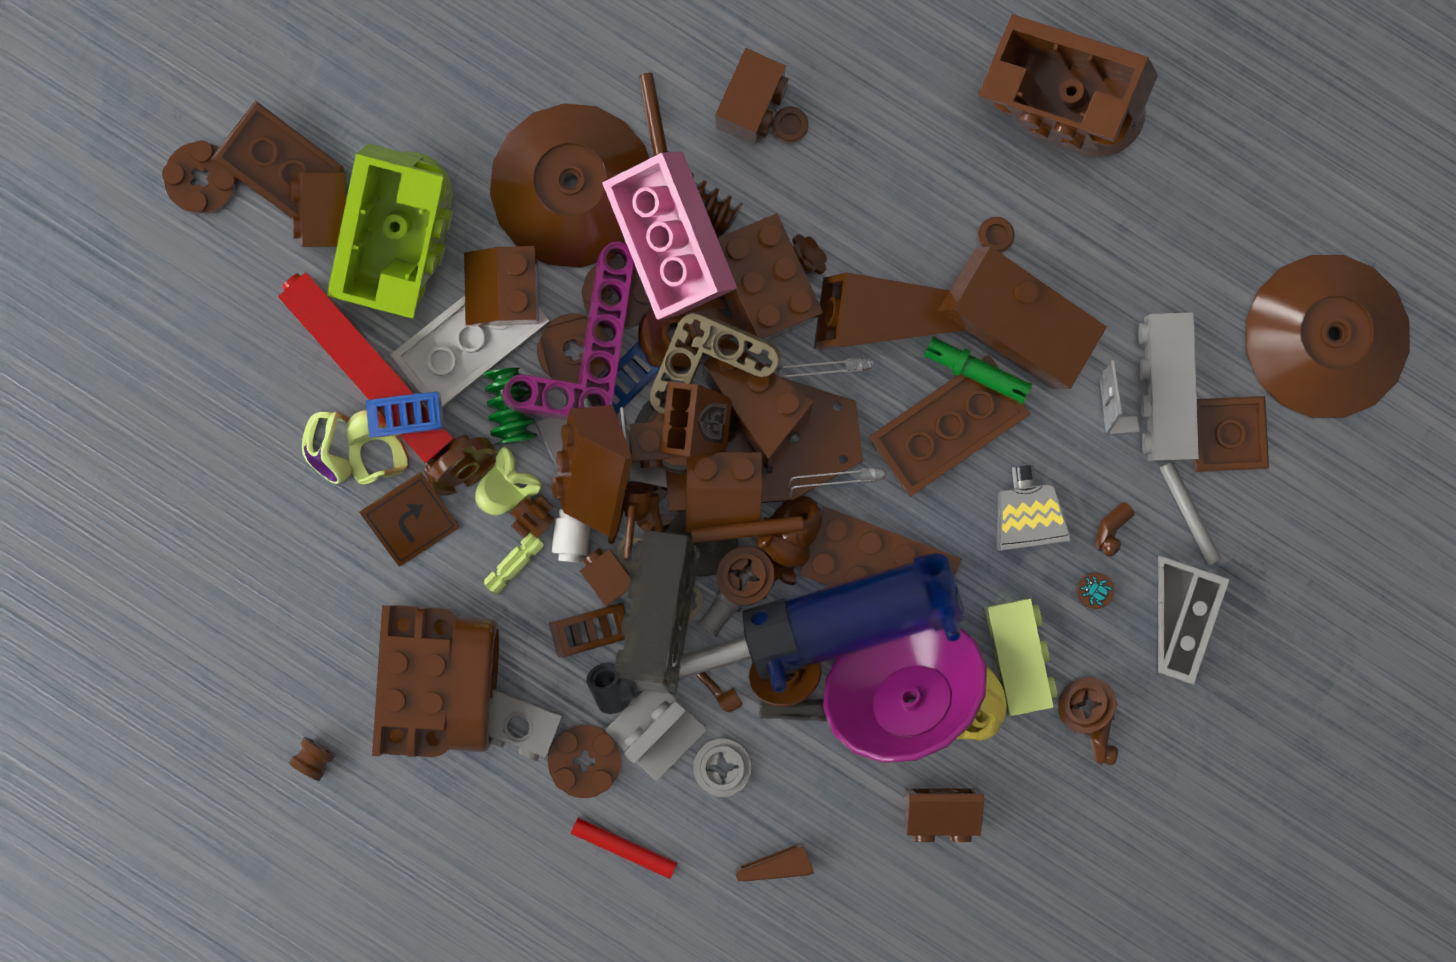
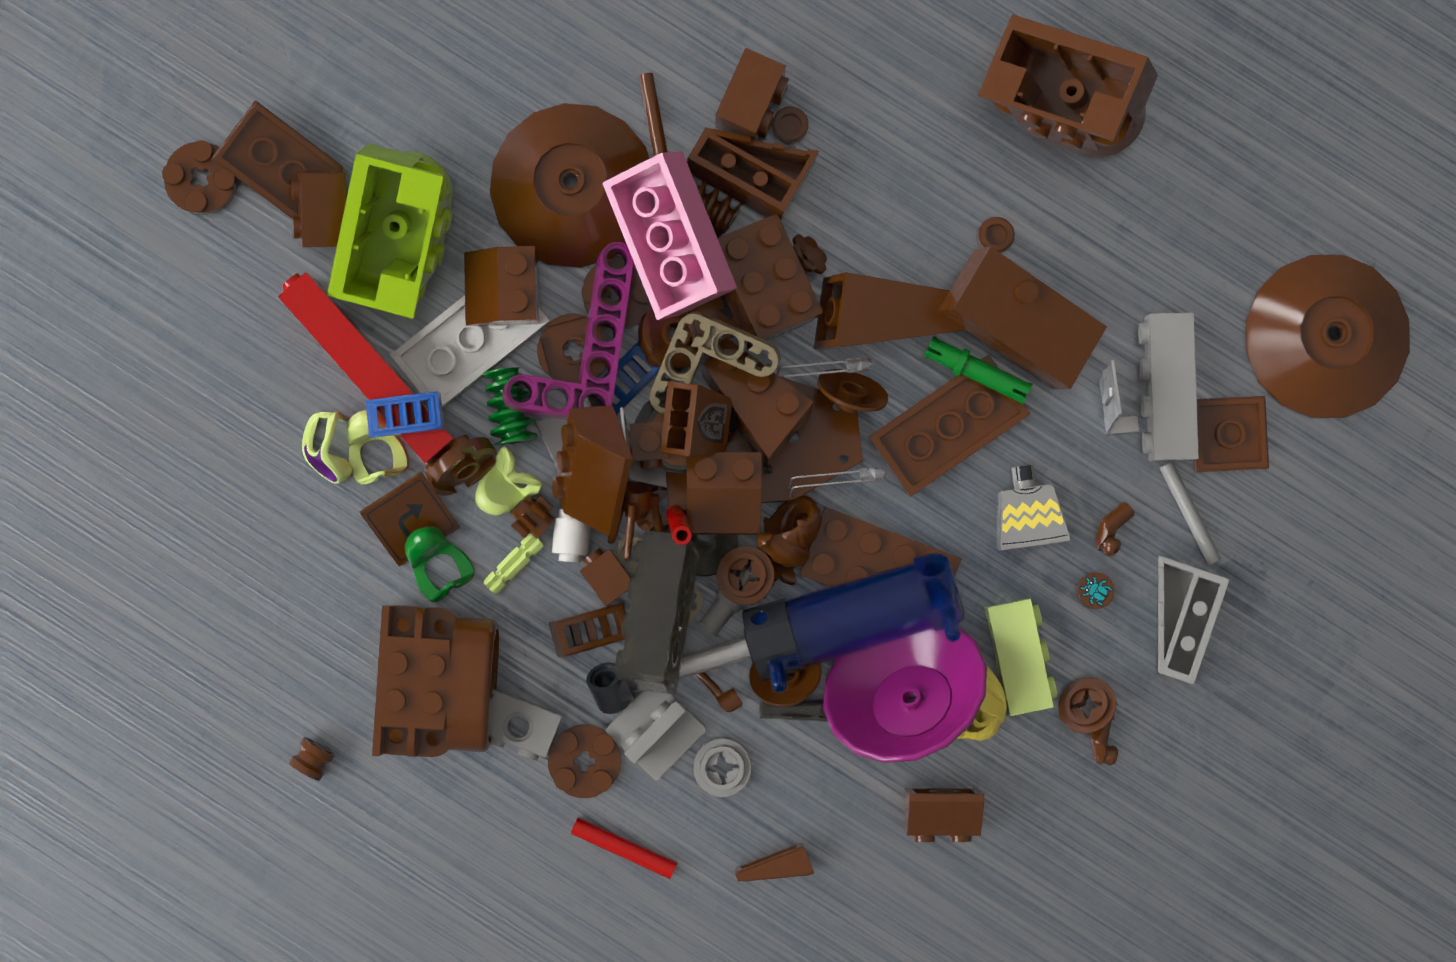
reddish brown bar [691,516,804,544] -> none
none -> green piece [405,527,474,602]
none -> red piece [666,505,692,545]
none -> reddish brown wedge [687,127,819,221]
none -> reddish brown dish [817,369,888,413]

